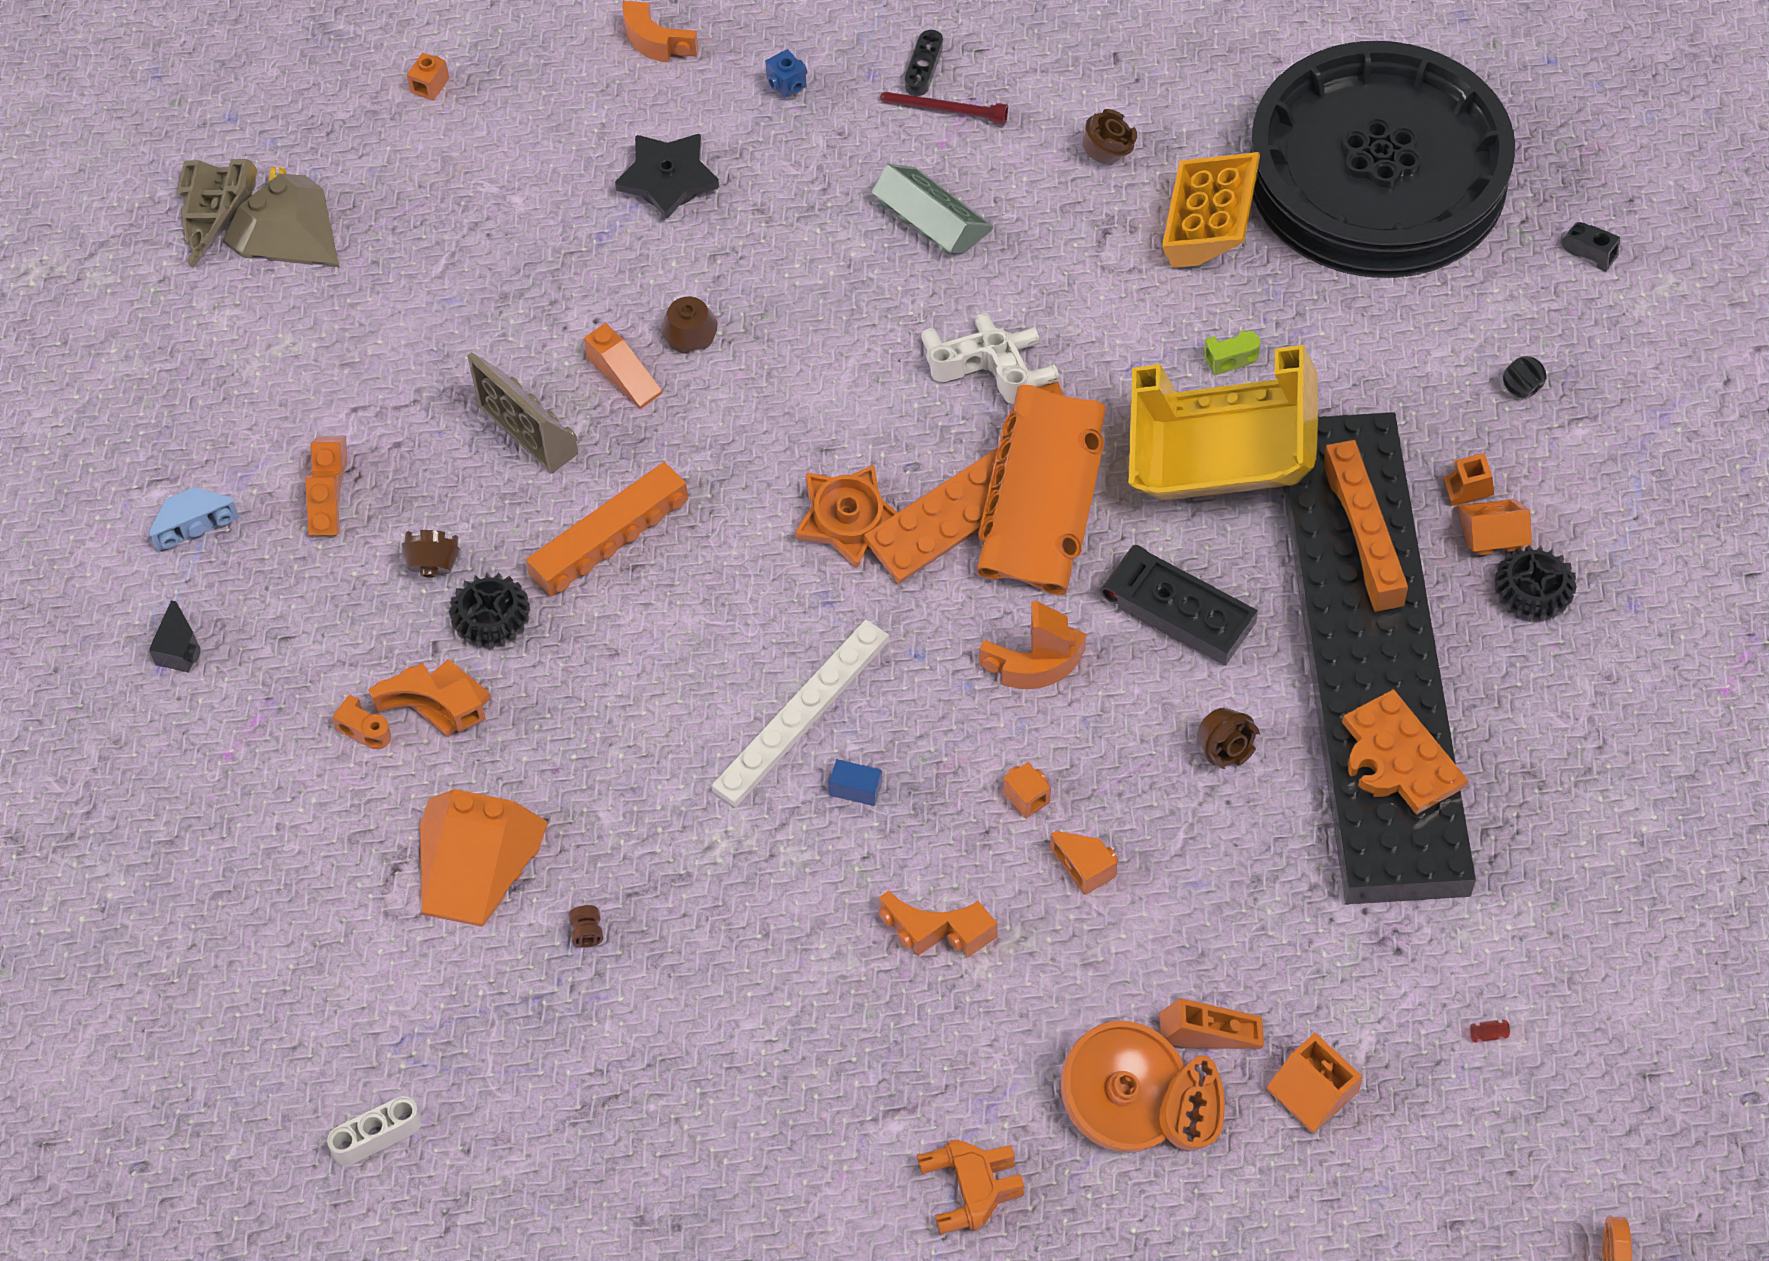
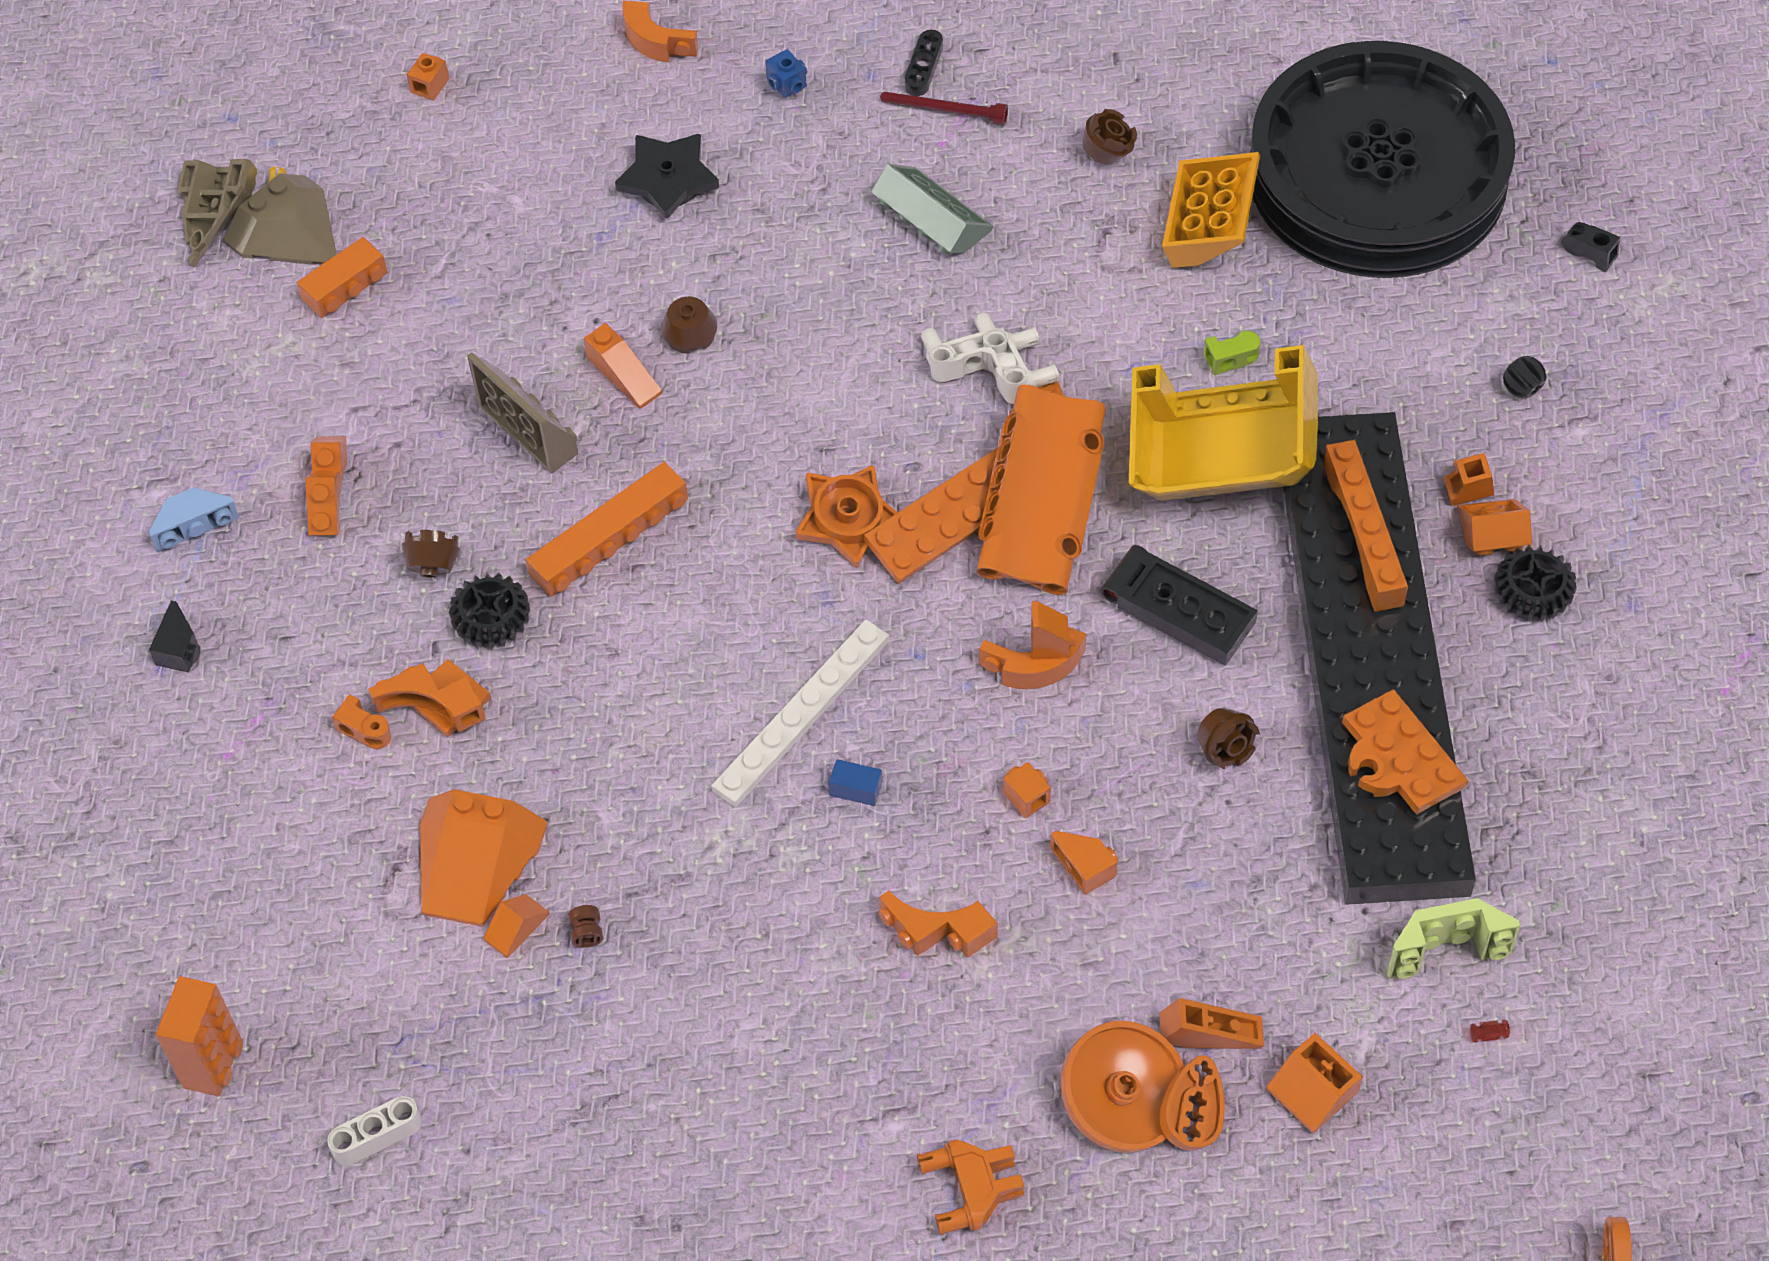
none -> orange brick [155,976,243,1097]
none -> orange brick [297,237,388,319]
none -> orange slope [483,894,550,958]
none -> yellowish green slope [1387,898,1520,979]

